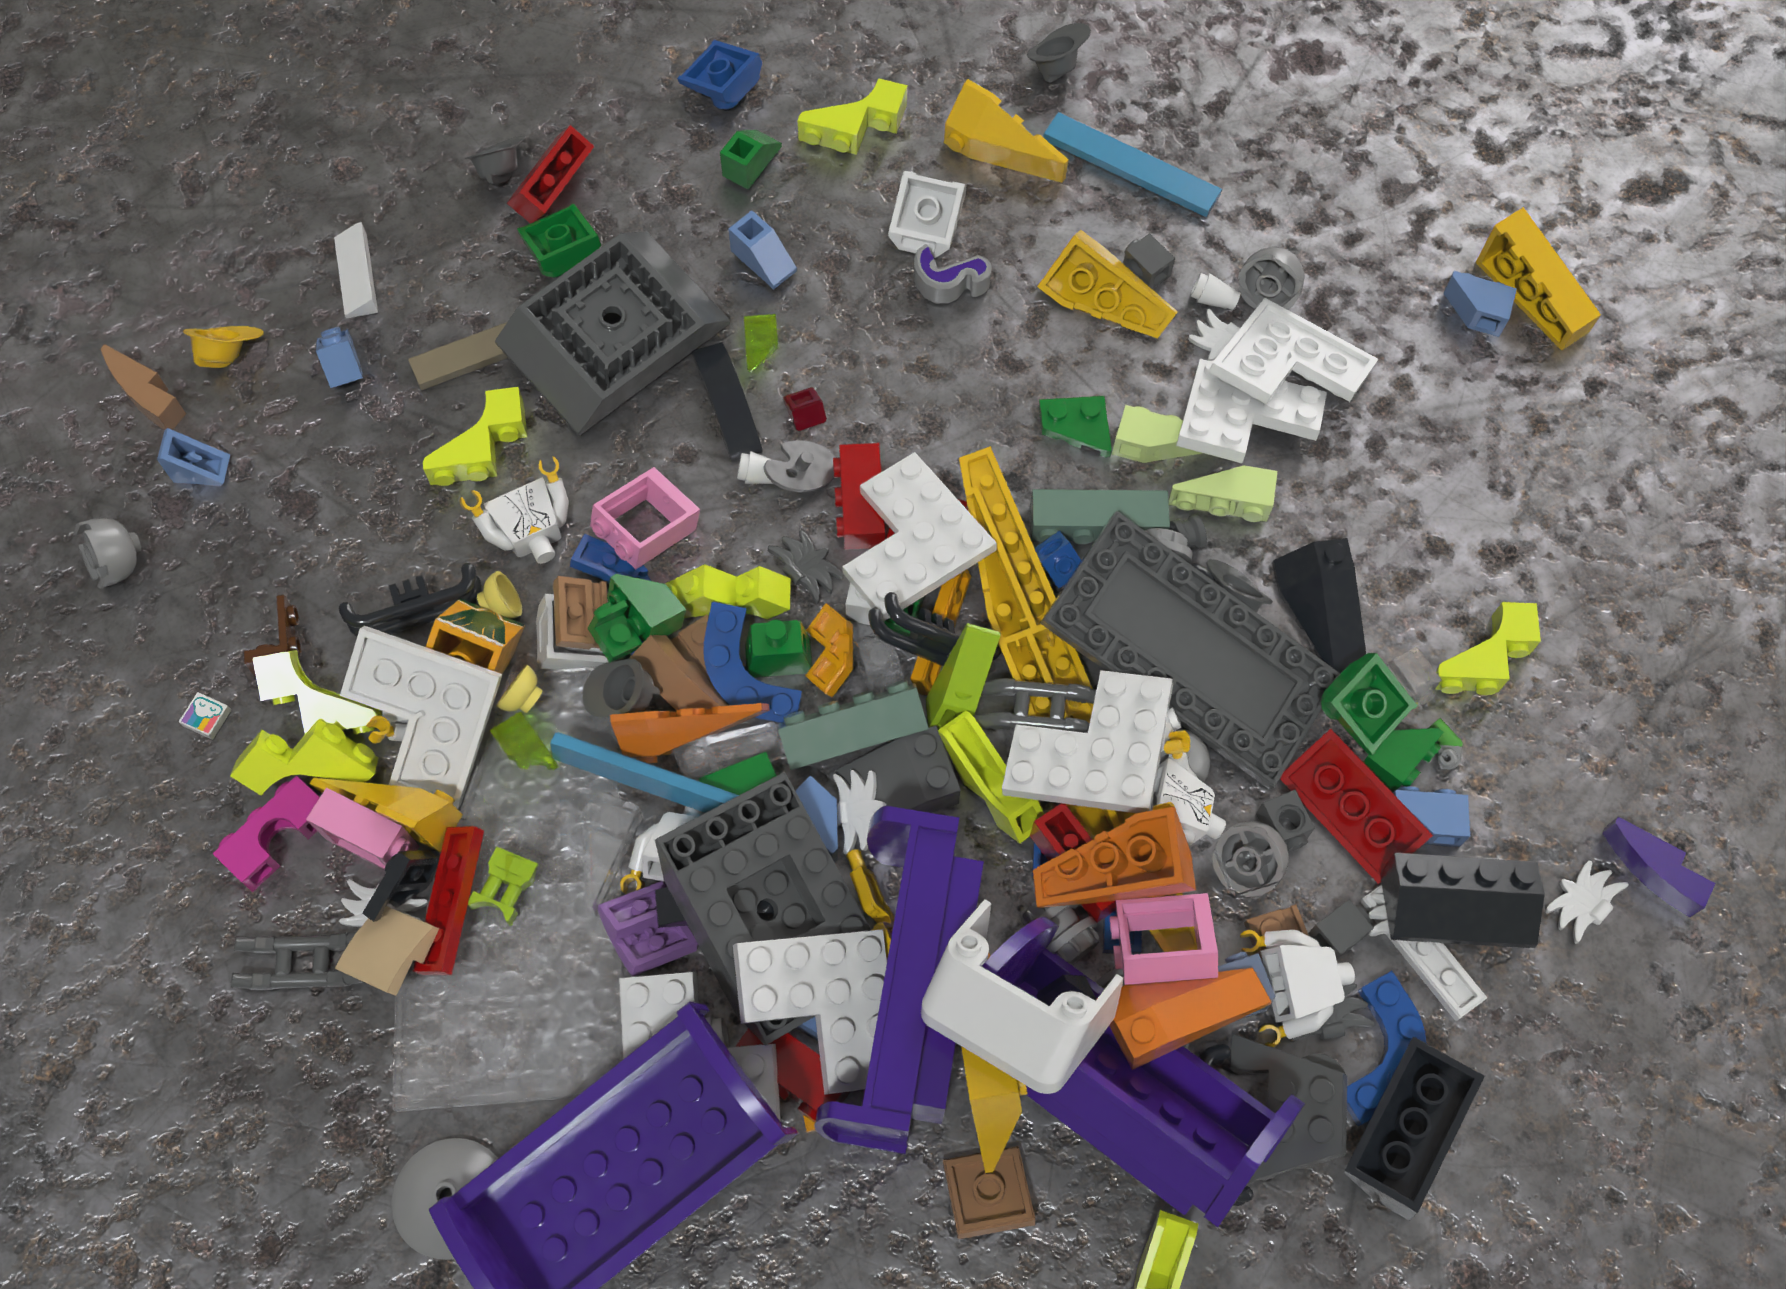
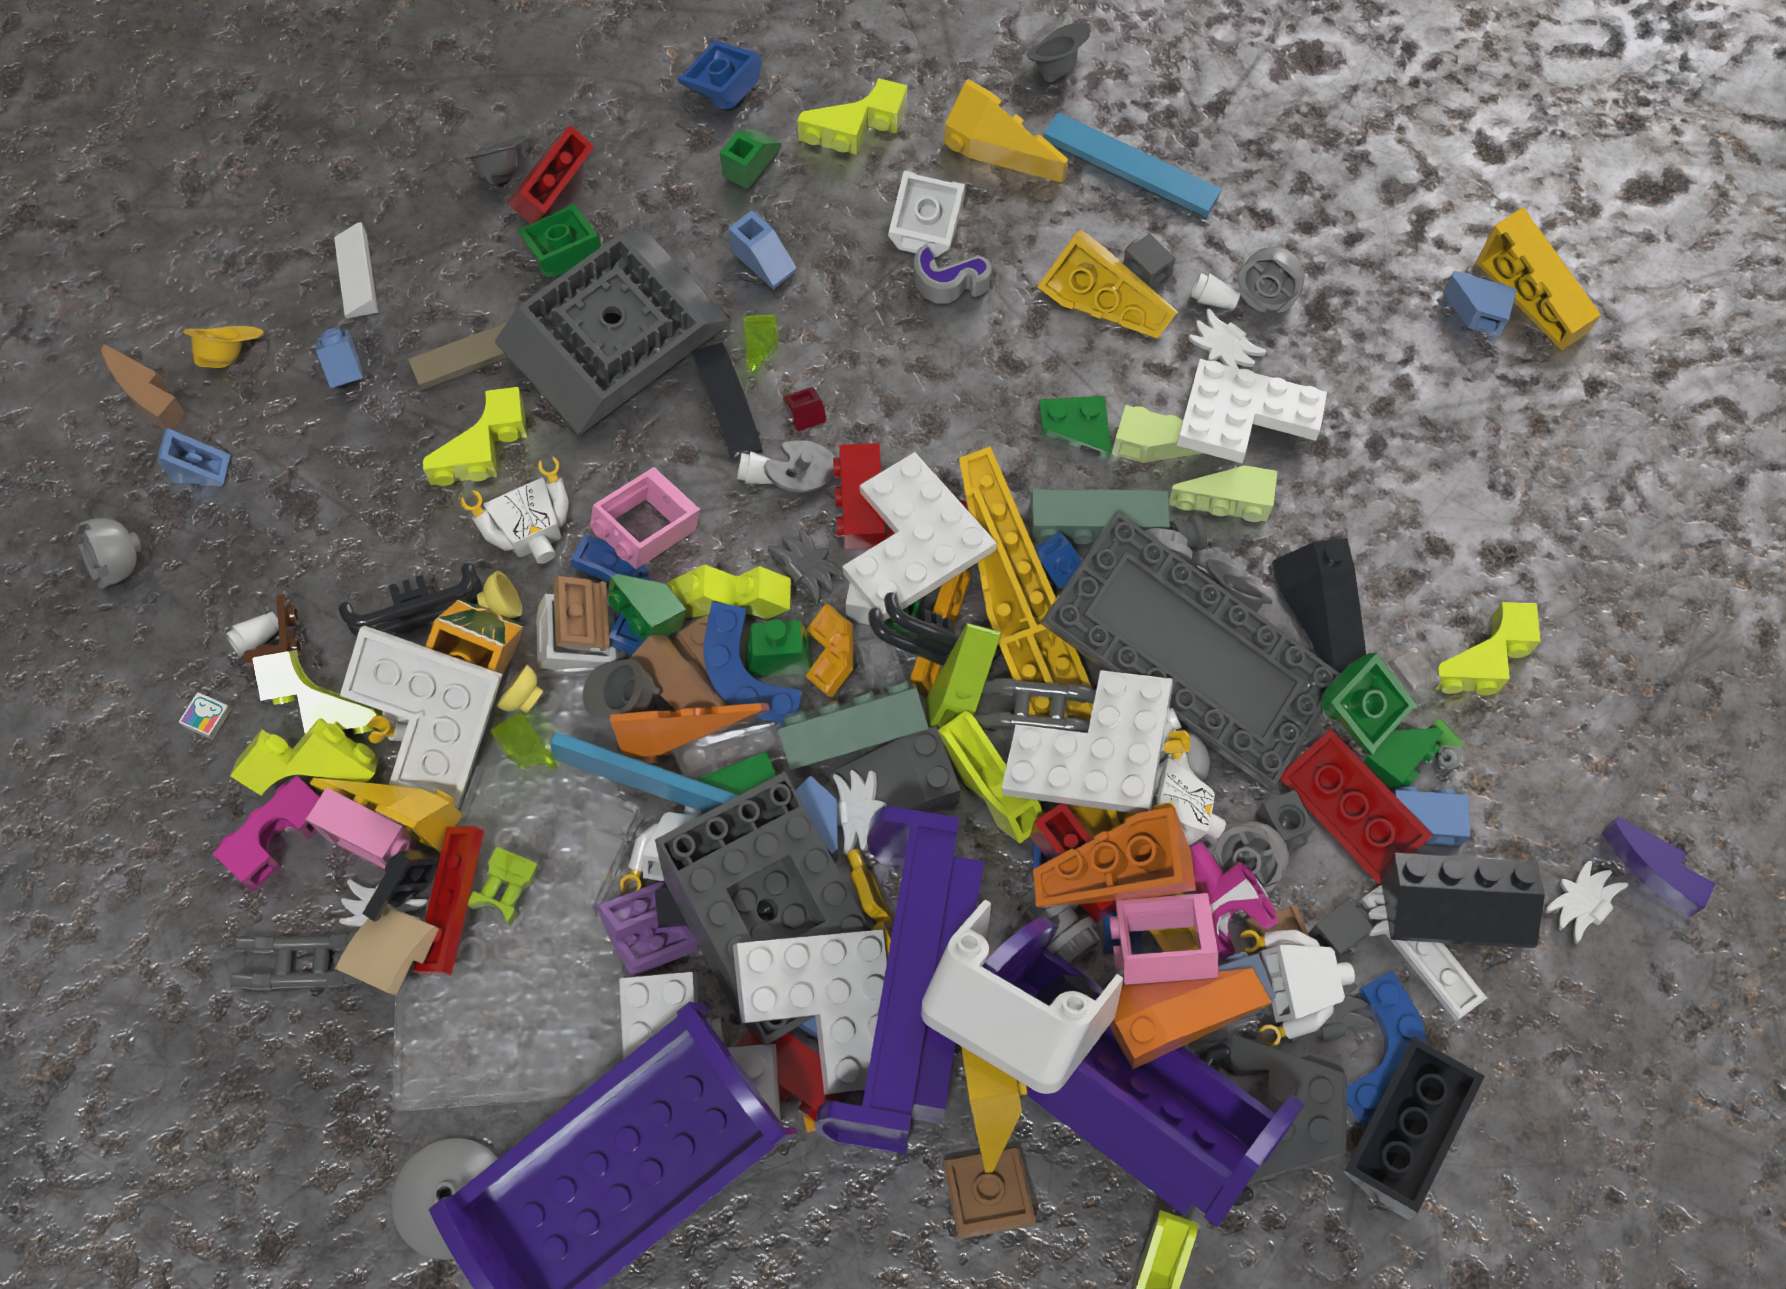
green bracket [587,600,642,663] -> none
white plate [1209,298,1378,404] -> none
none -> white cone [225,611,279,657]
none -> dark pink connector [1189,842,1278,960]

